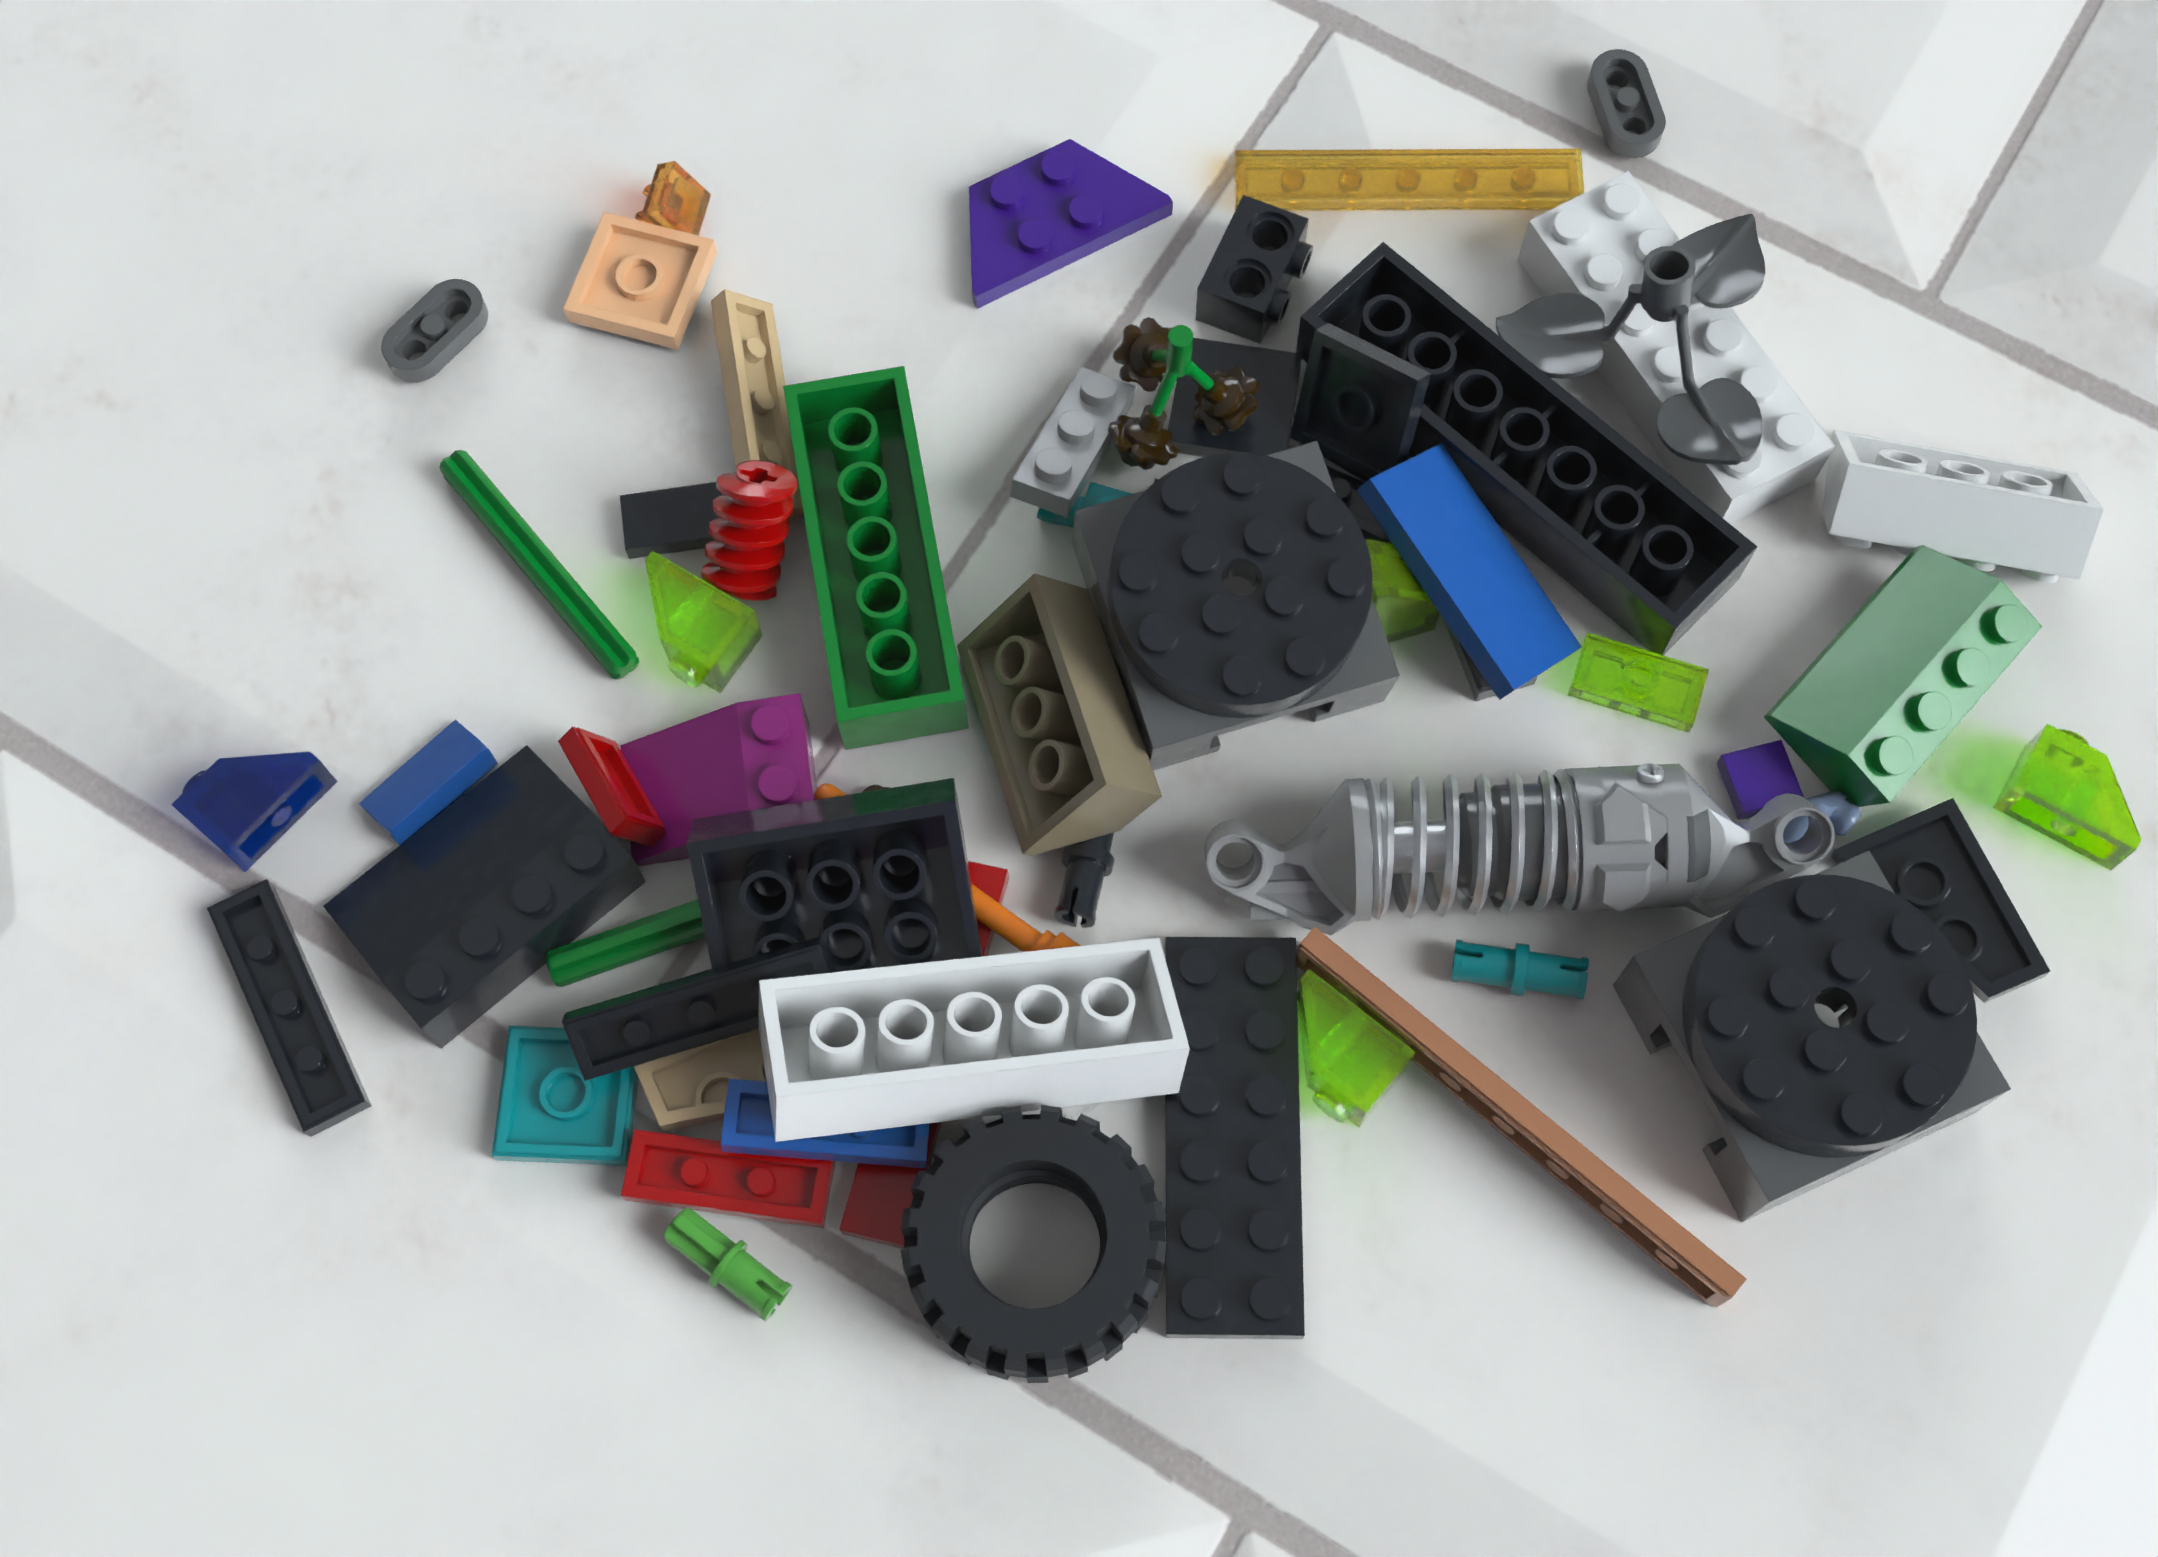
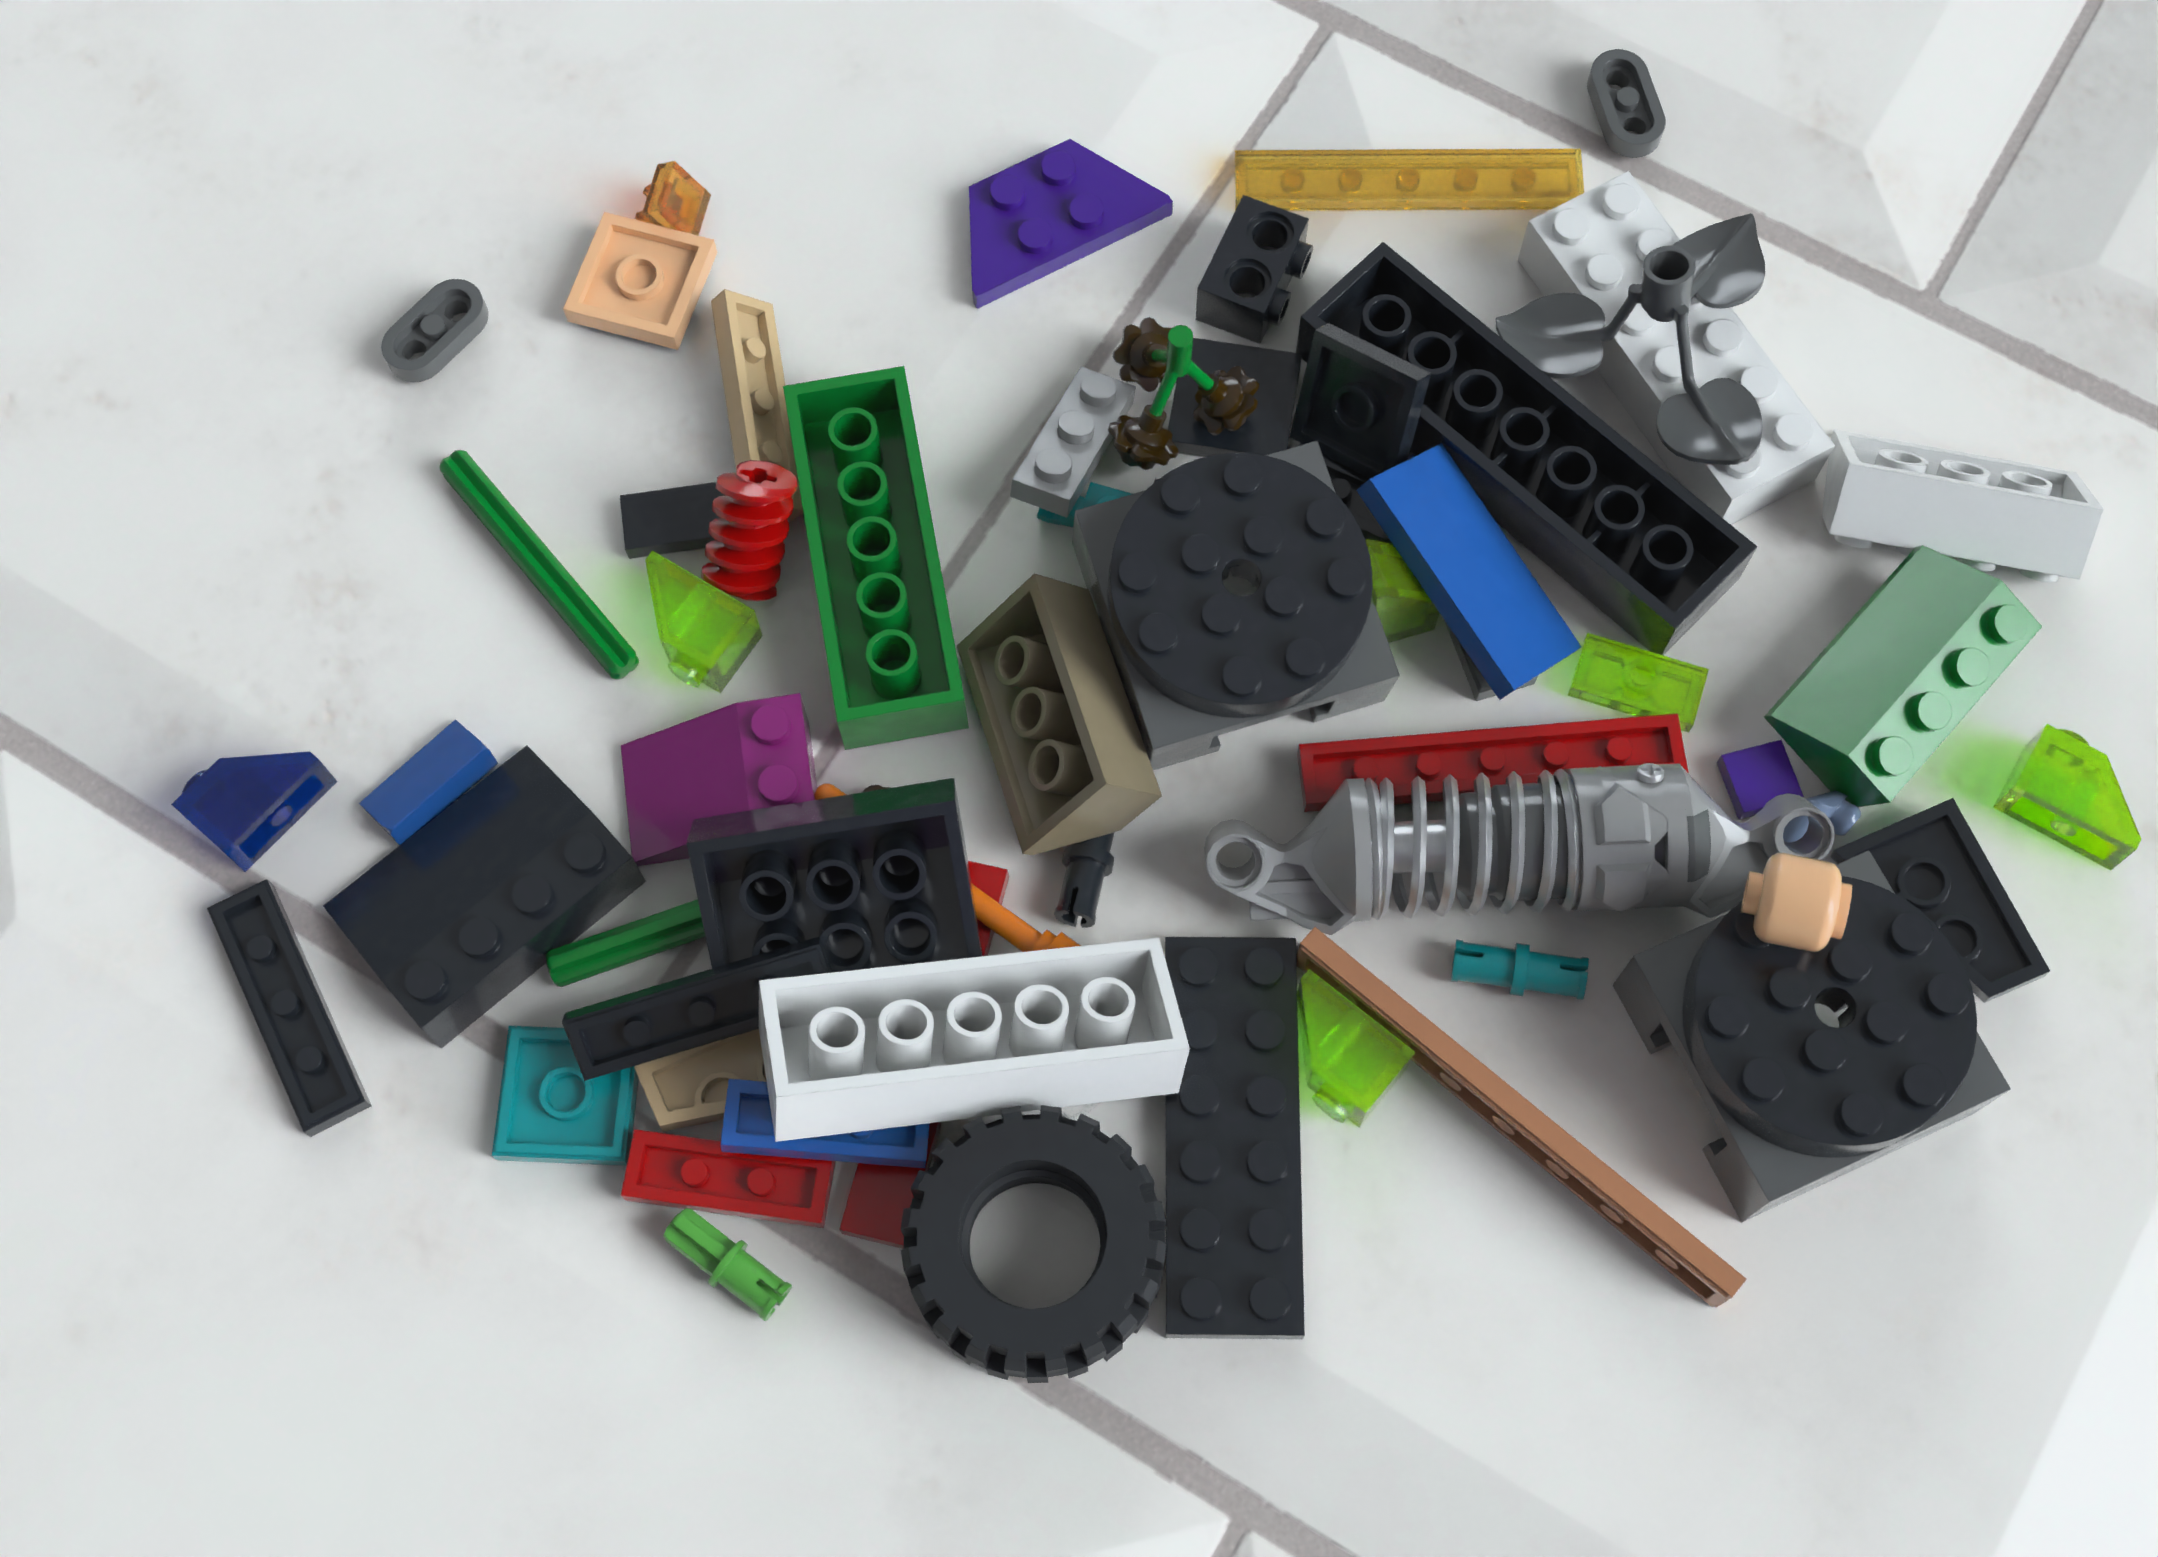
red tile [558,726,667,847] -> none
none -> red plate [1297,714,1689,812]
none -> light nougat head [1741,853,1852,952]

